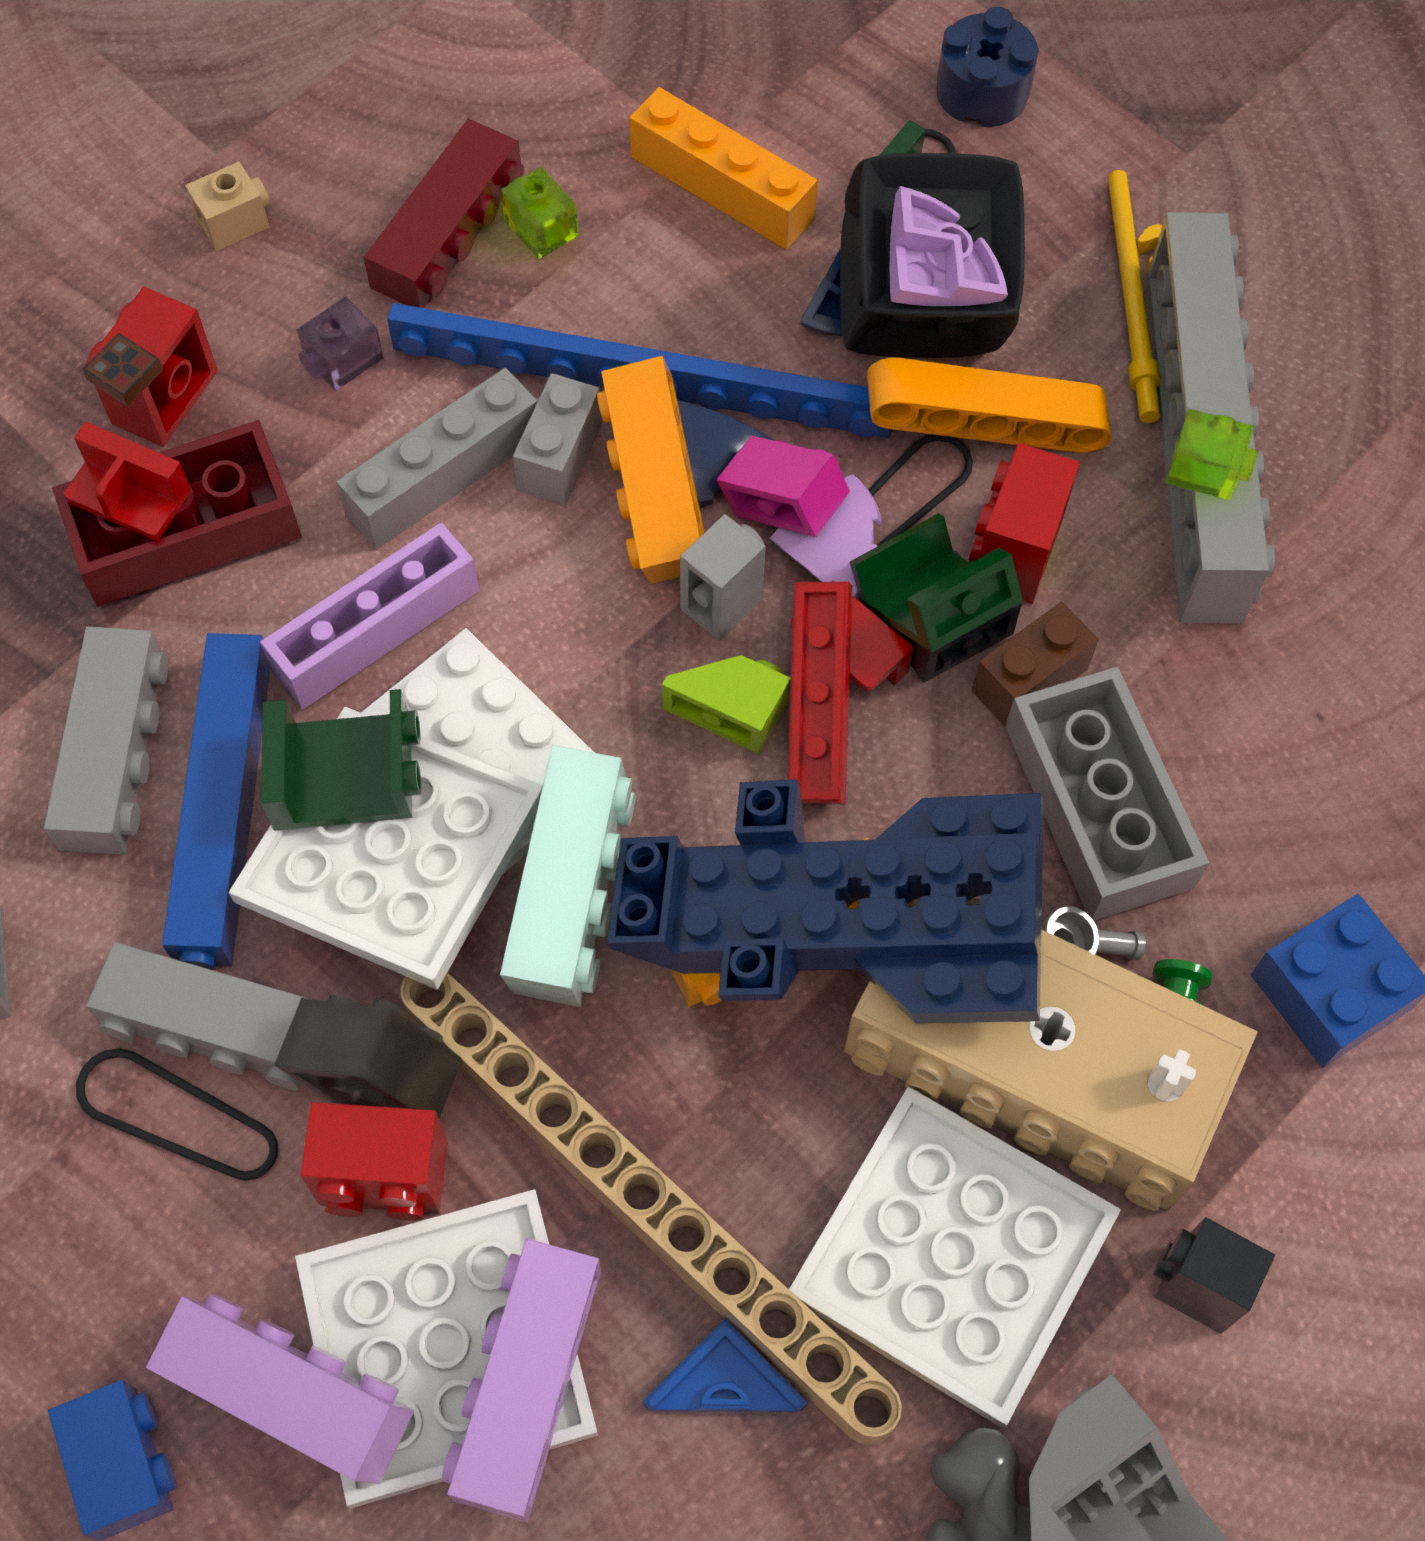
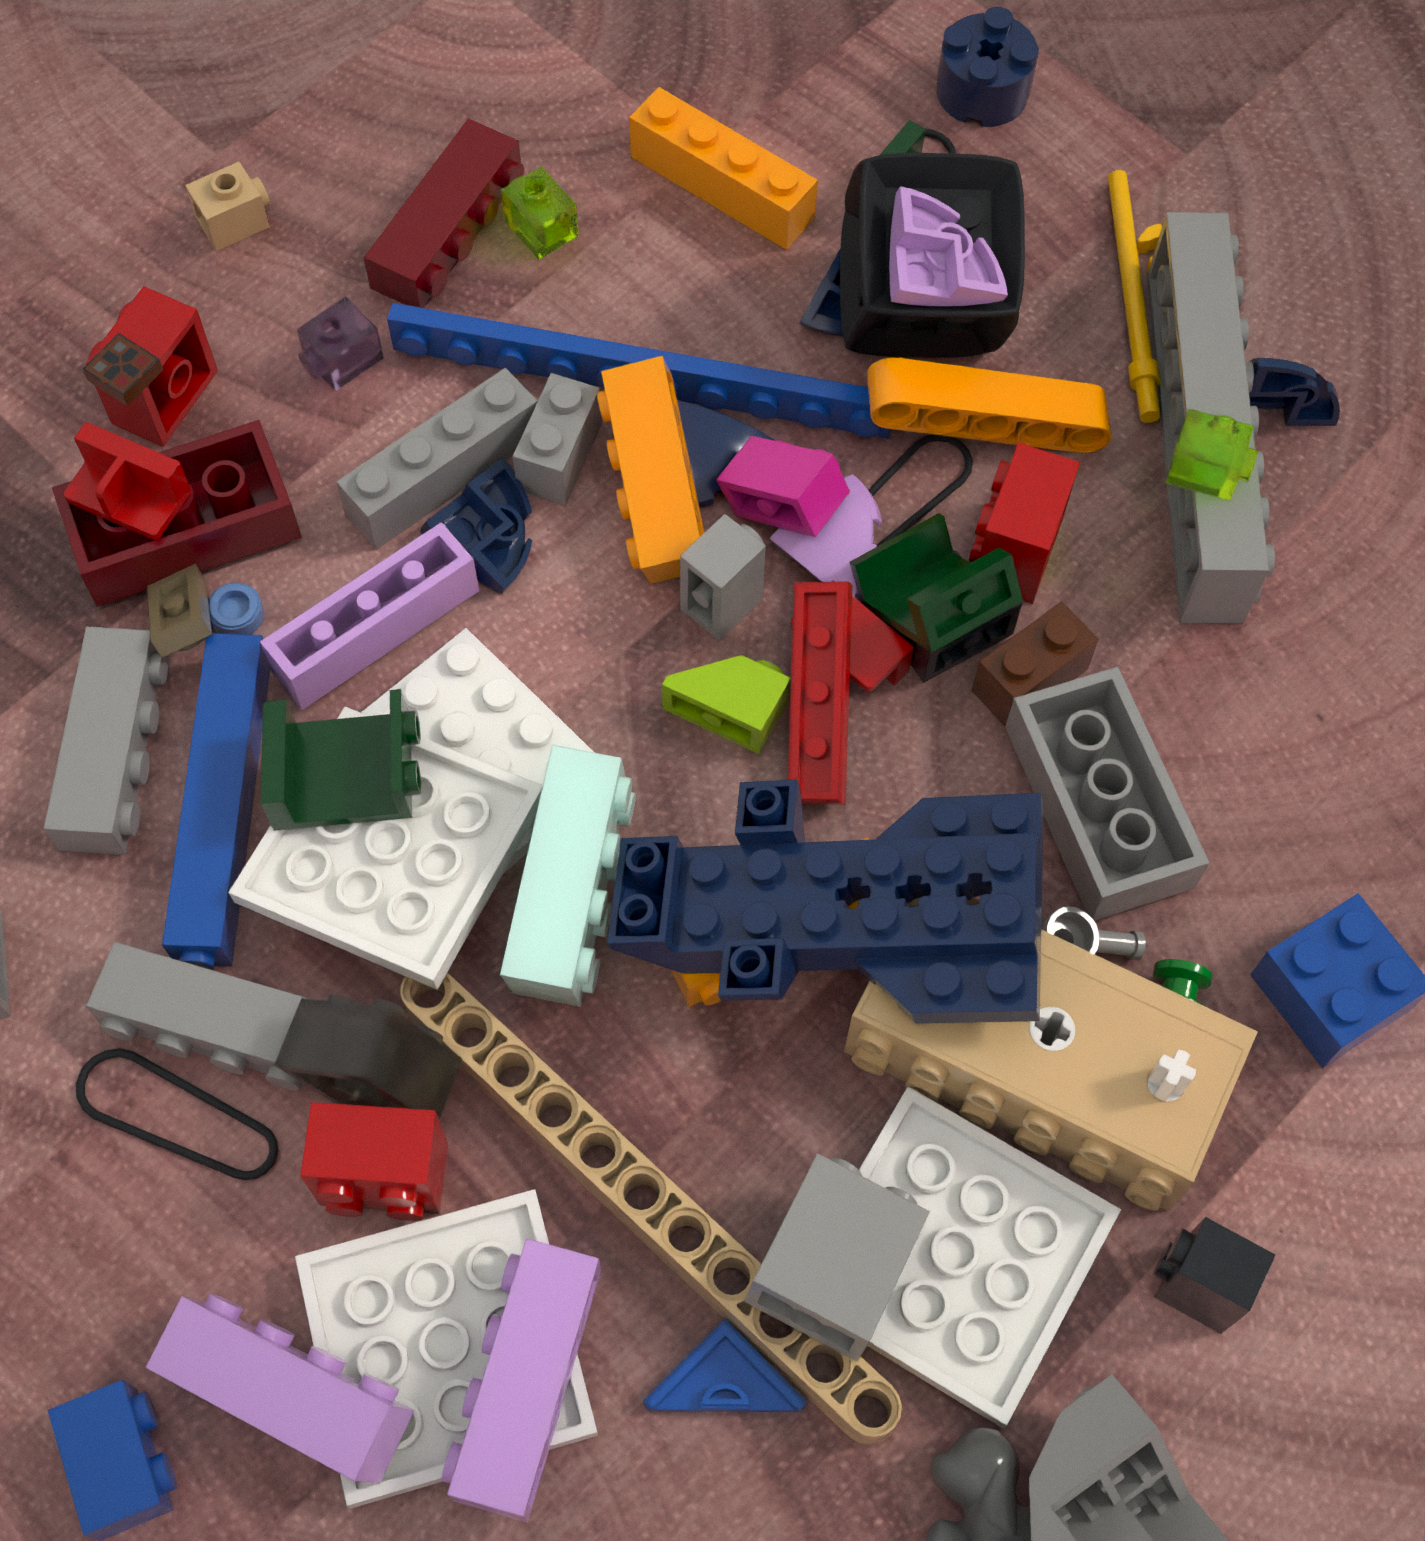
none -> dark tan plate [147,564,212,658]
none -> medium blue tile [208,583,264,634]
none -> dark blue brick [420,457,532,594]
none -> light grey brick [744,1153,930,1361]
none -> dark blue brick [1249,358,1340,426]

